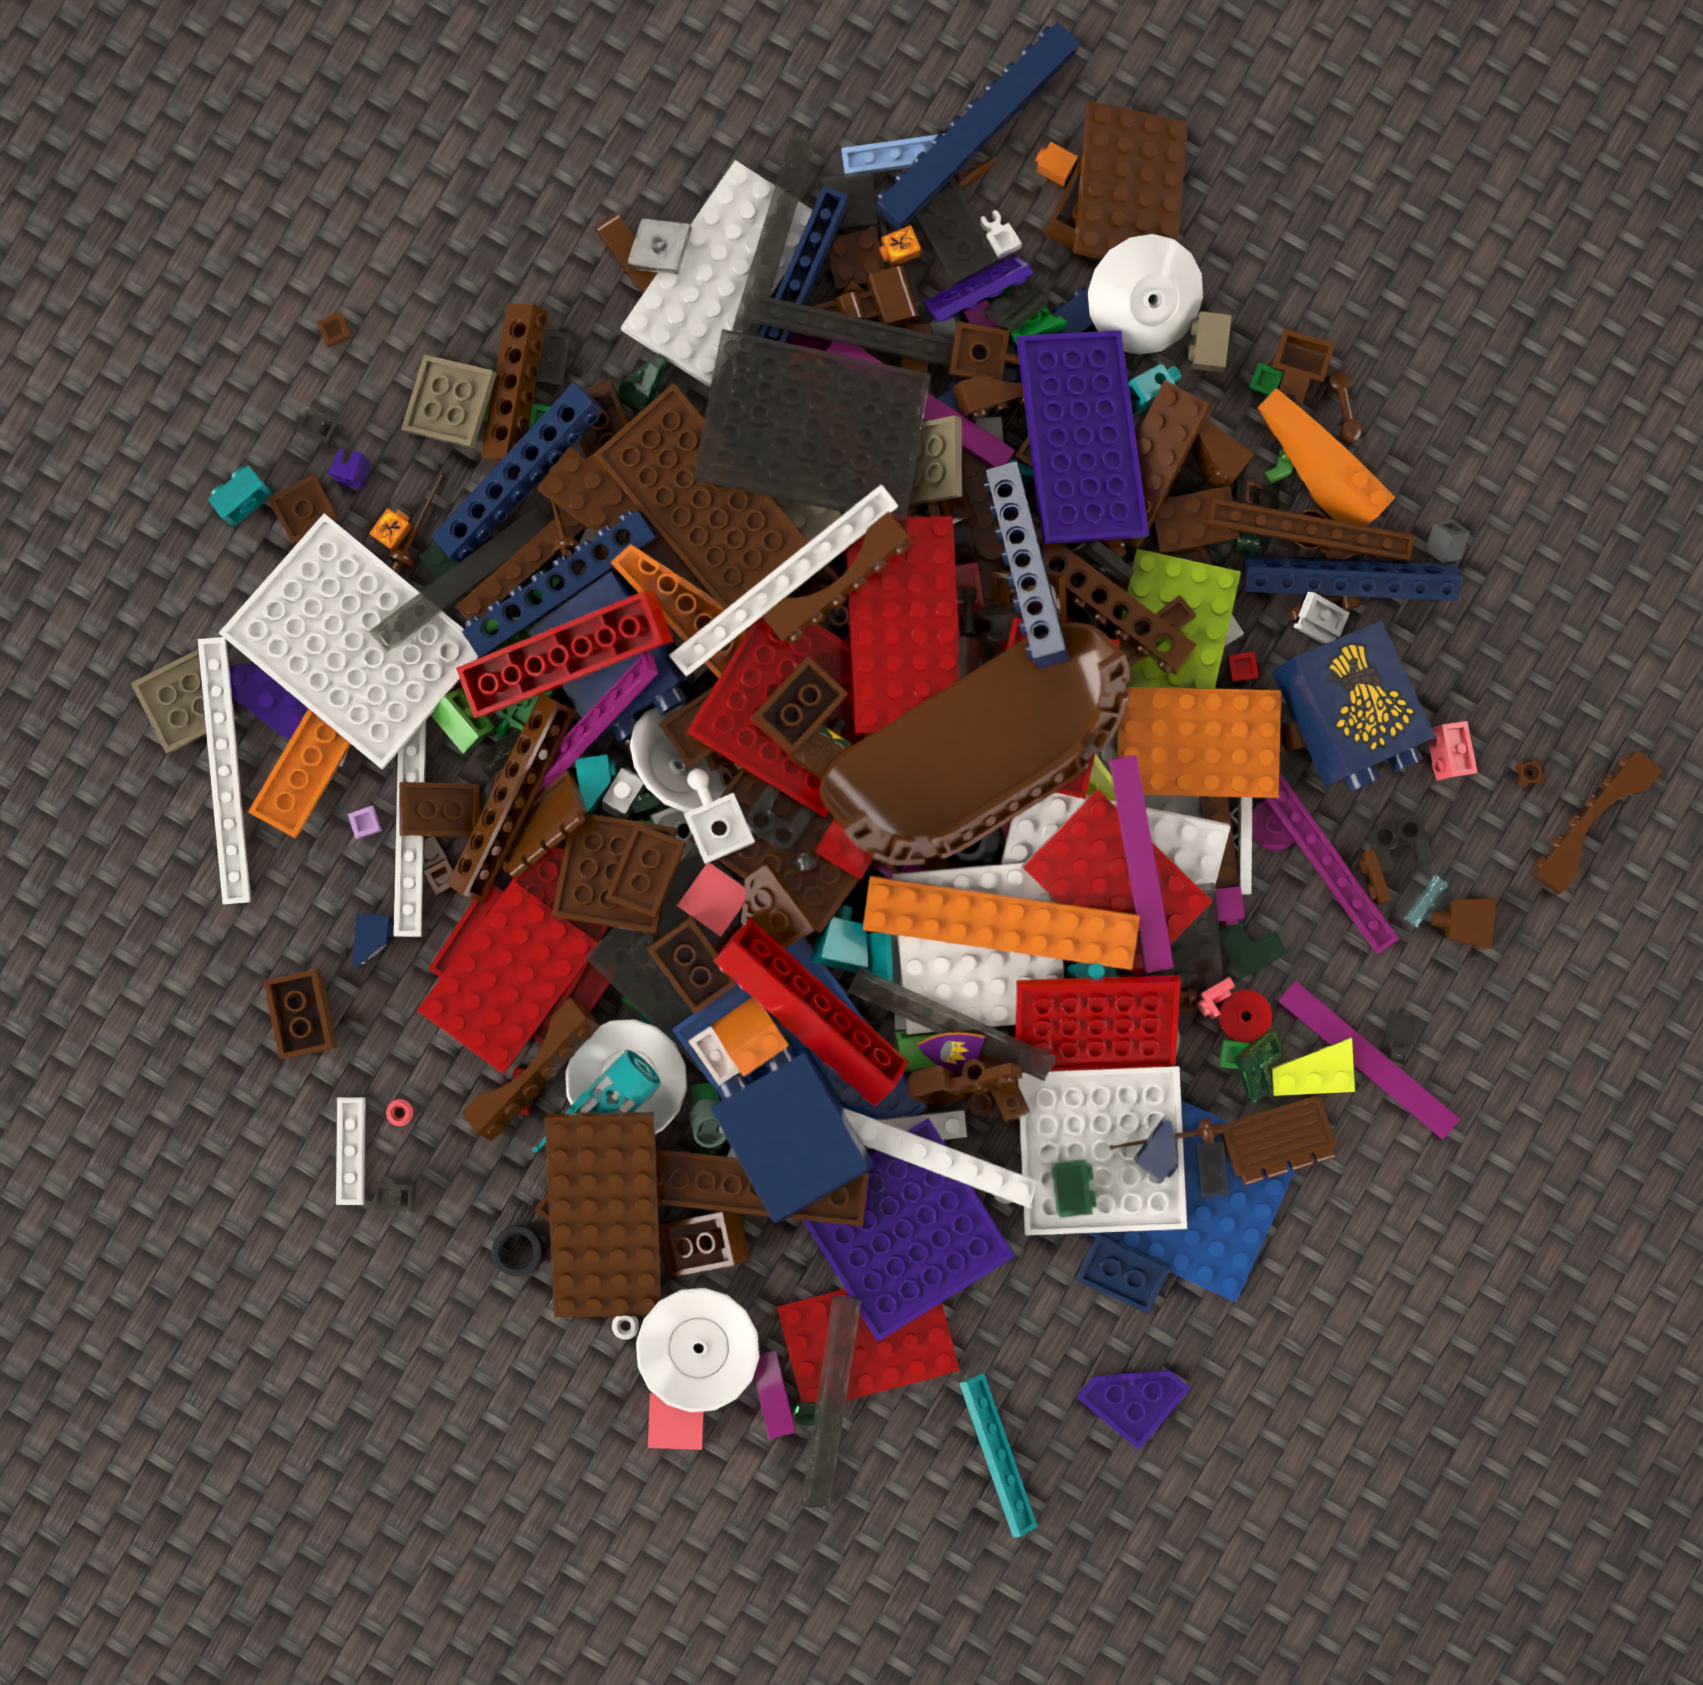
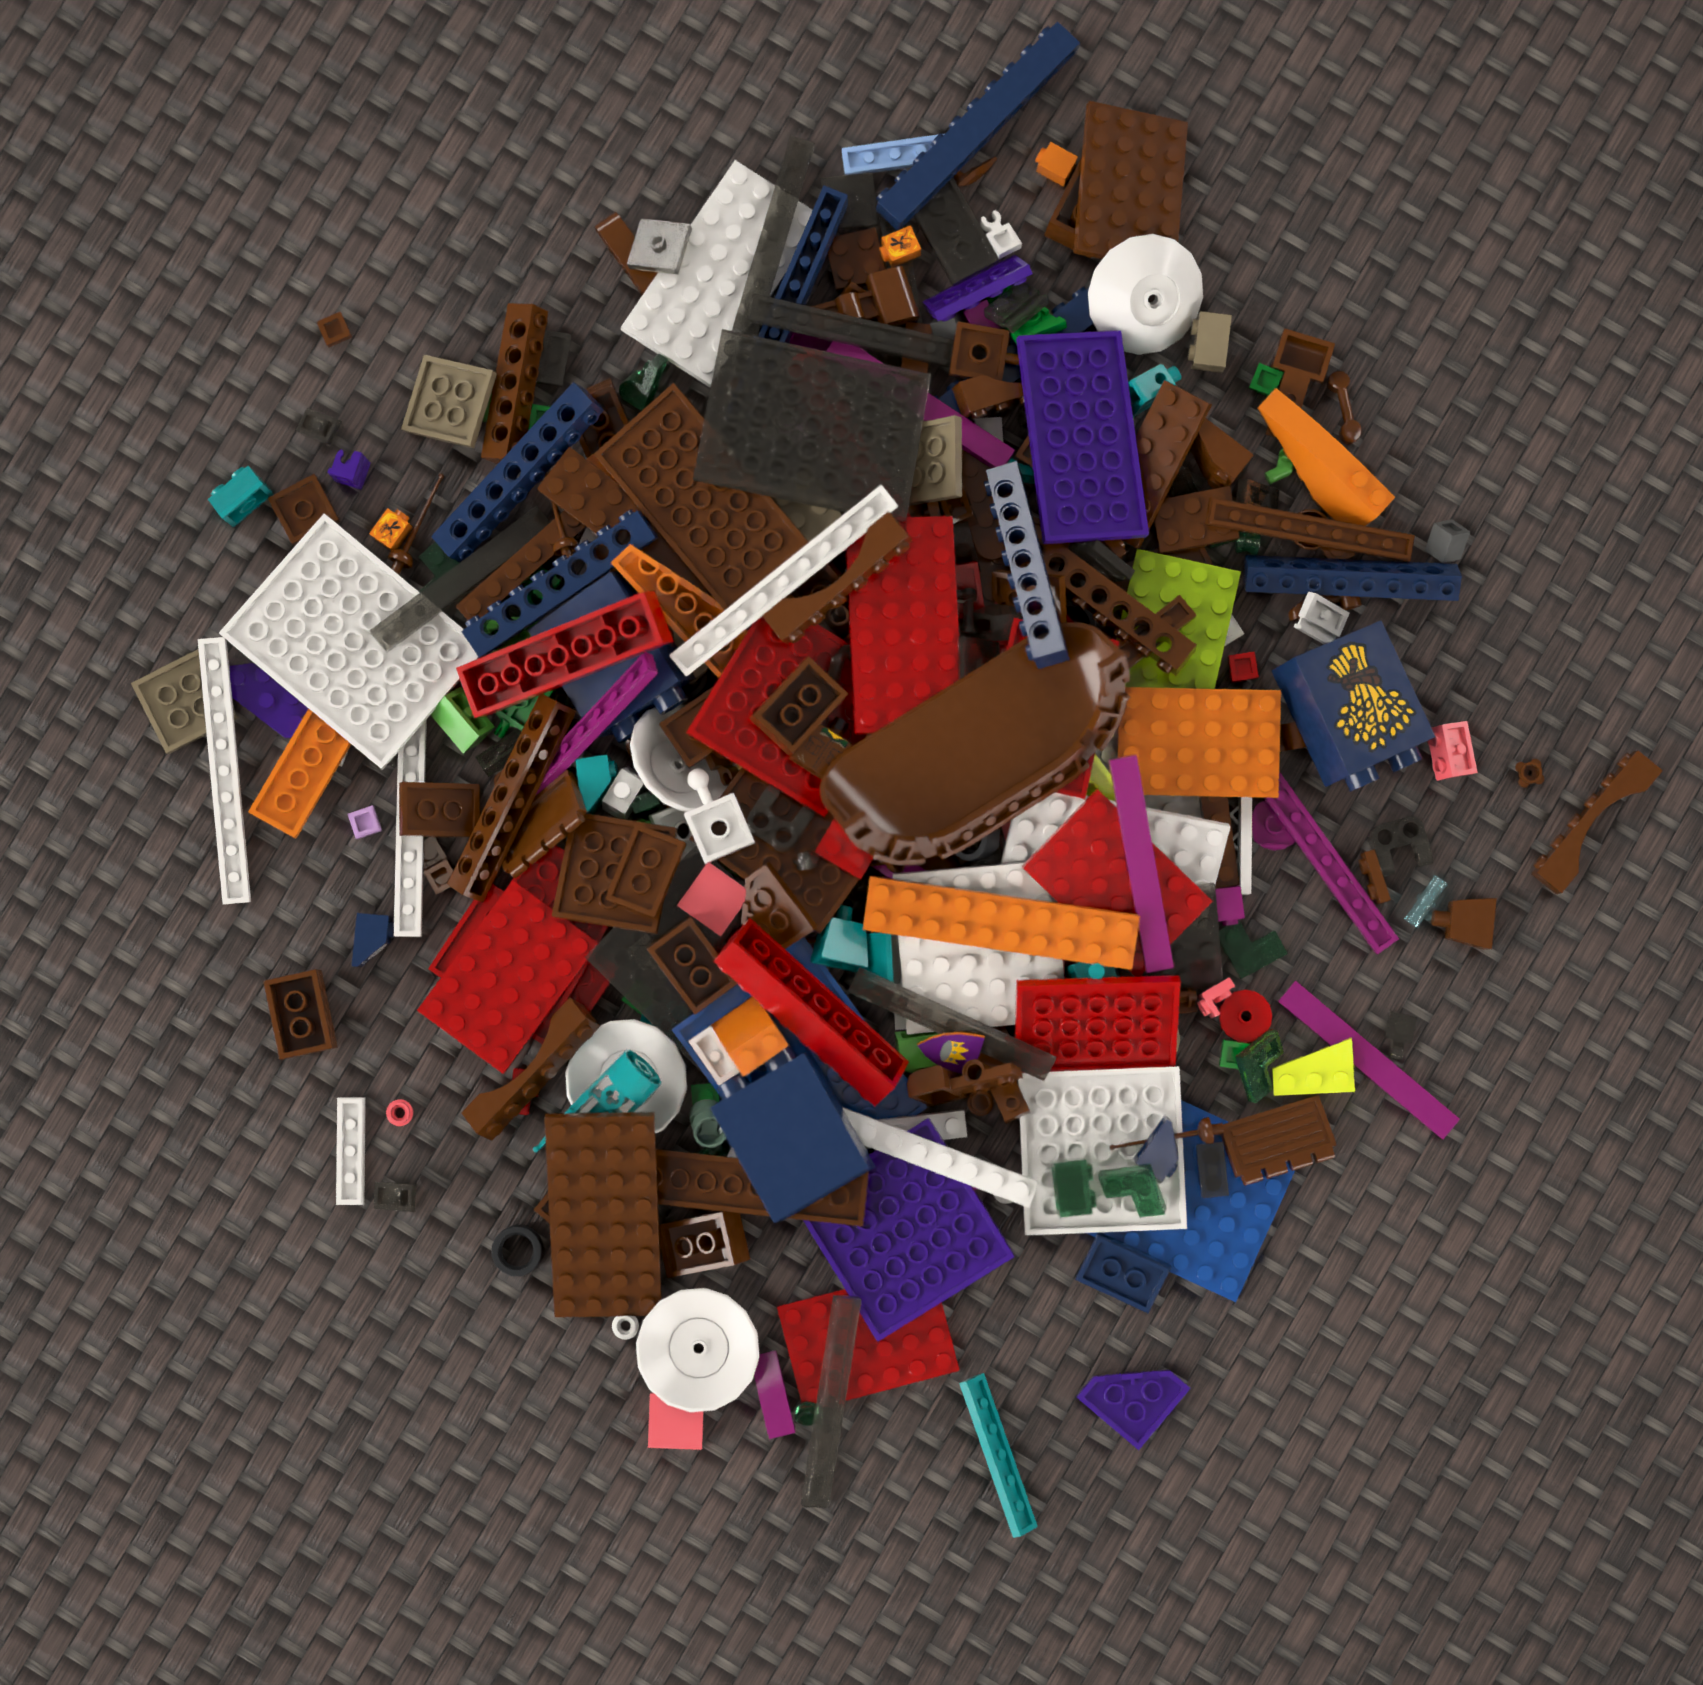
none -> clear smoke arm [827,644,851,680]
none -> clear green plate [1098,1164,1167,1218]

